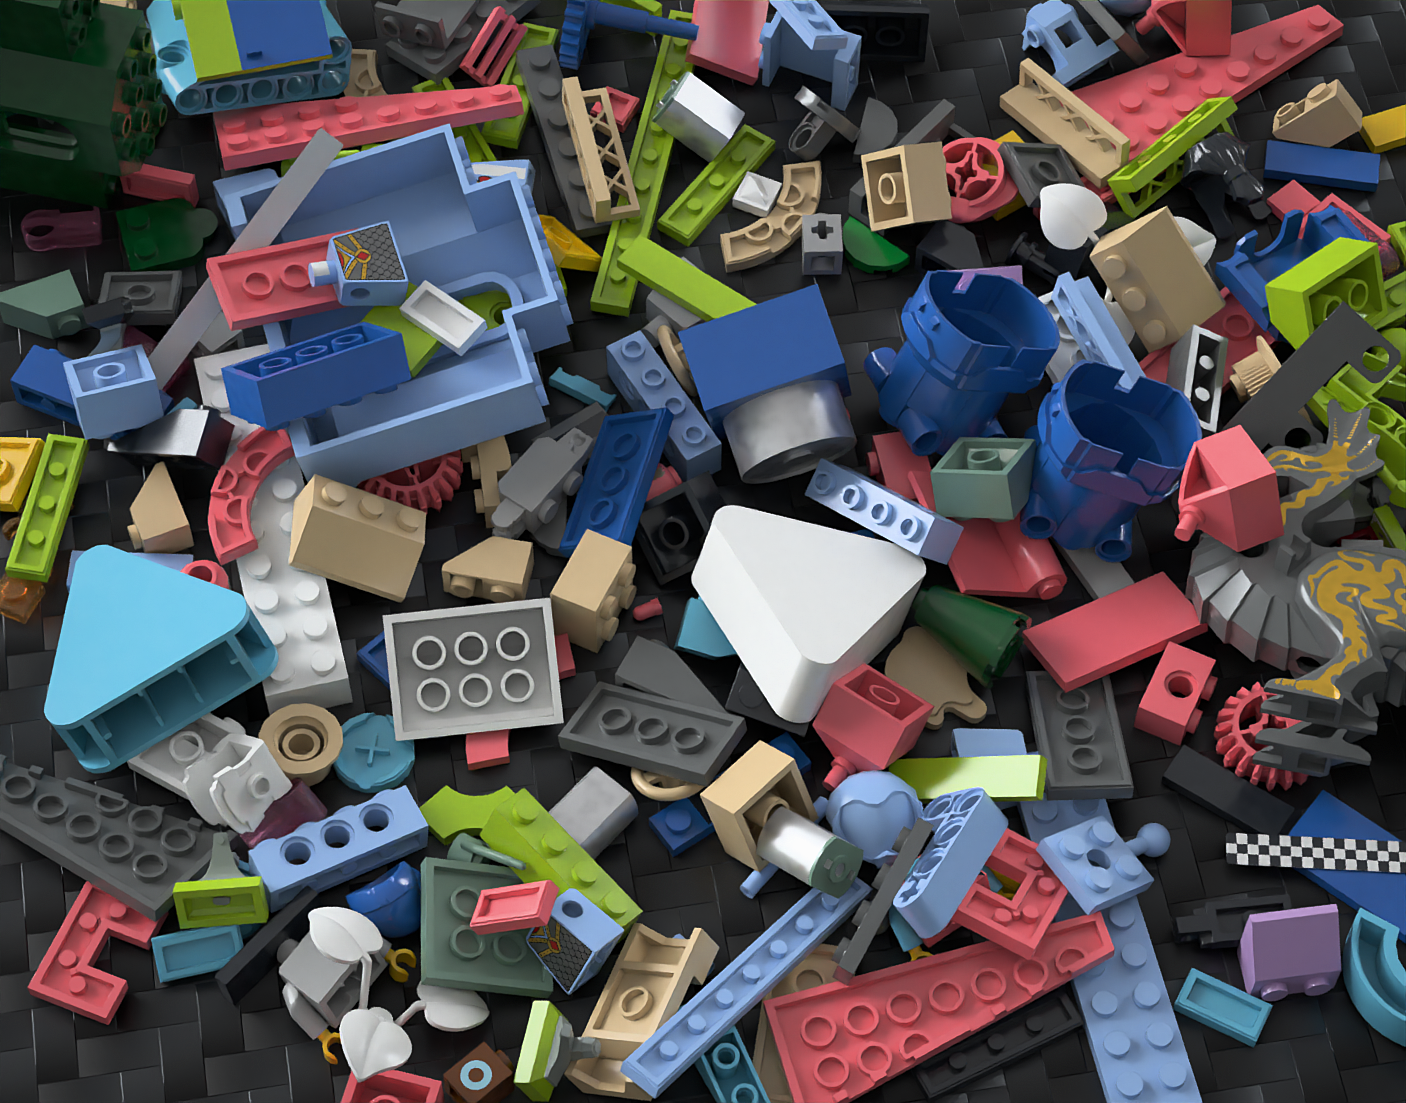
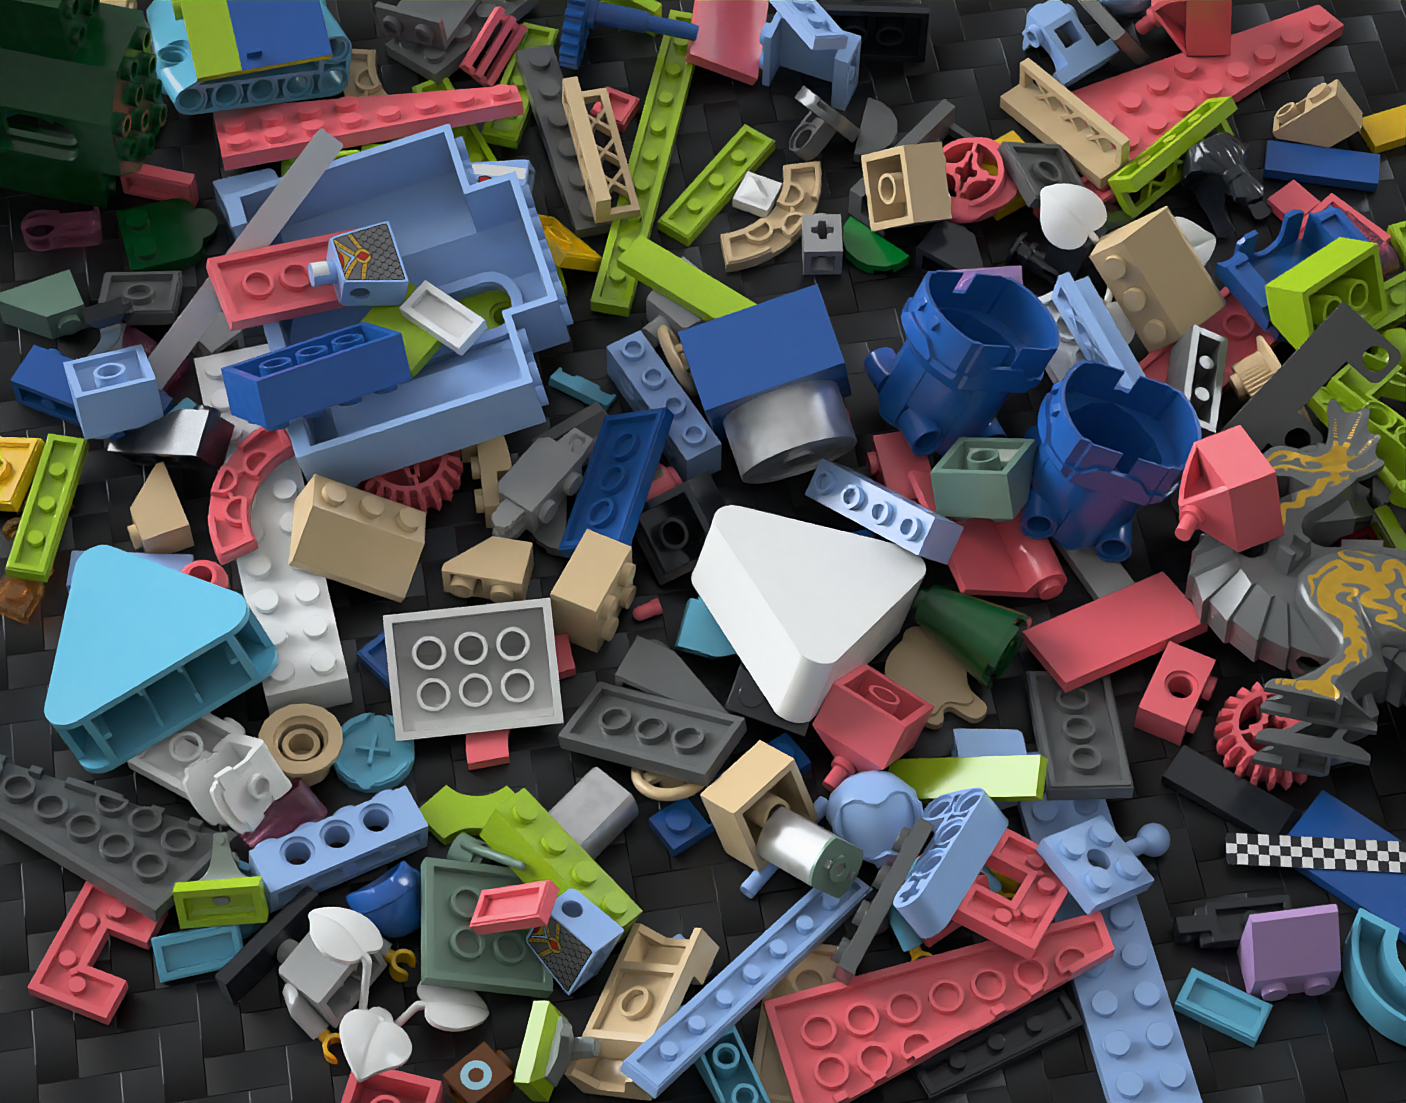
flat silver piece [651,71,745,162] -> none

